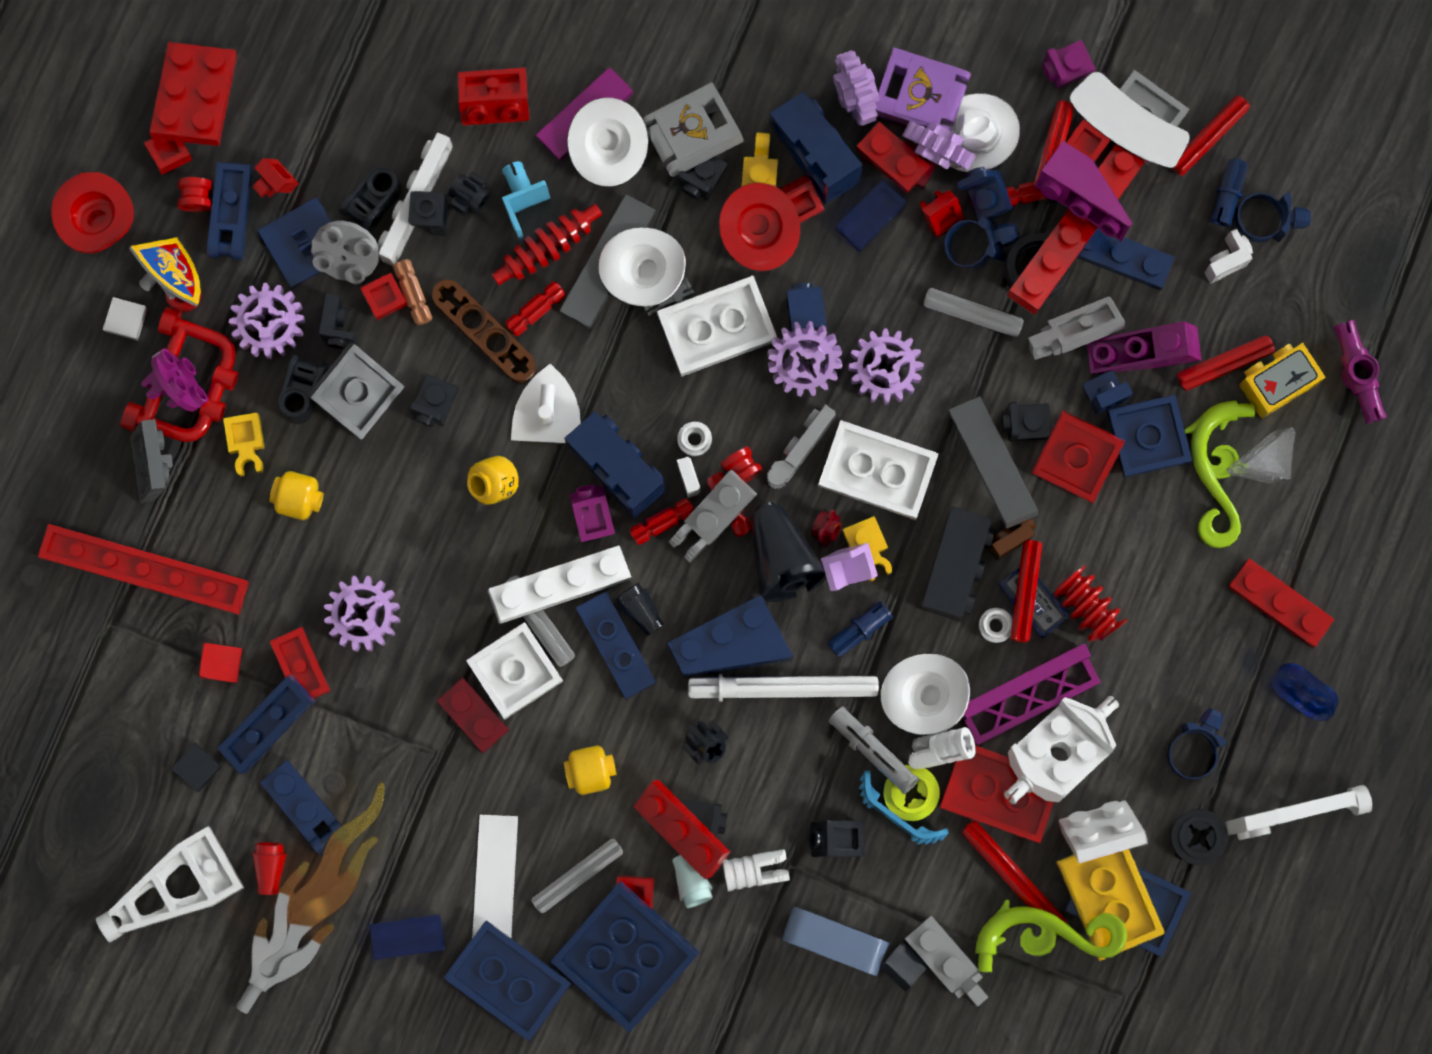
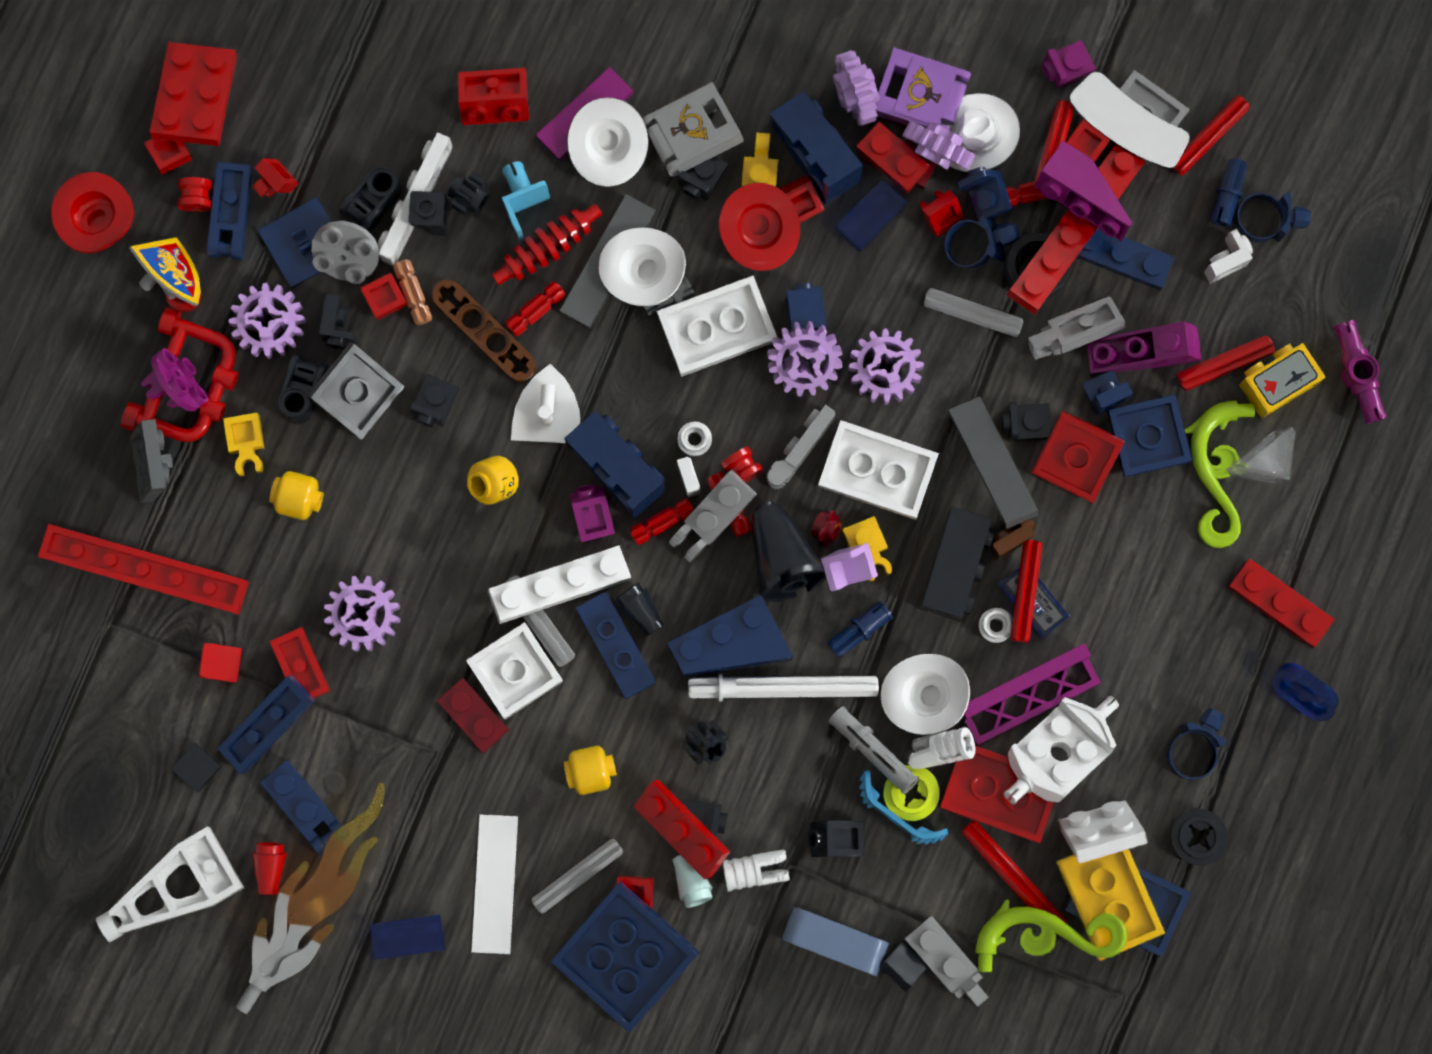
white tile [103,297,148,341] -> none
dark blue plate [444,920,572,1041] -> none
red piece [1053,565,1128,642] -> none
white plate [1223,785,1372,840] -> none

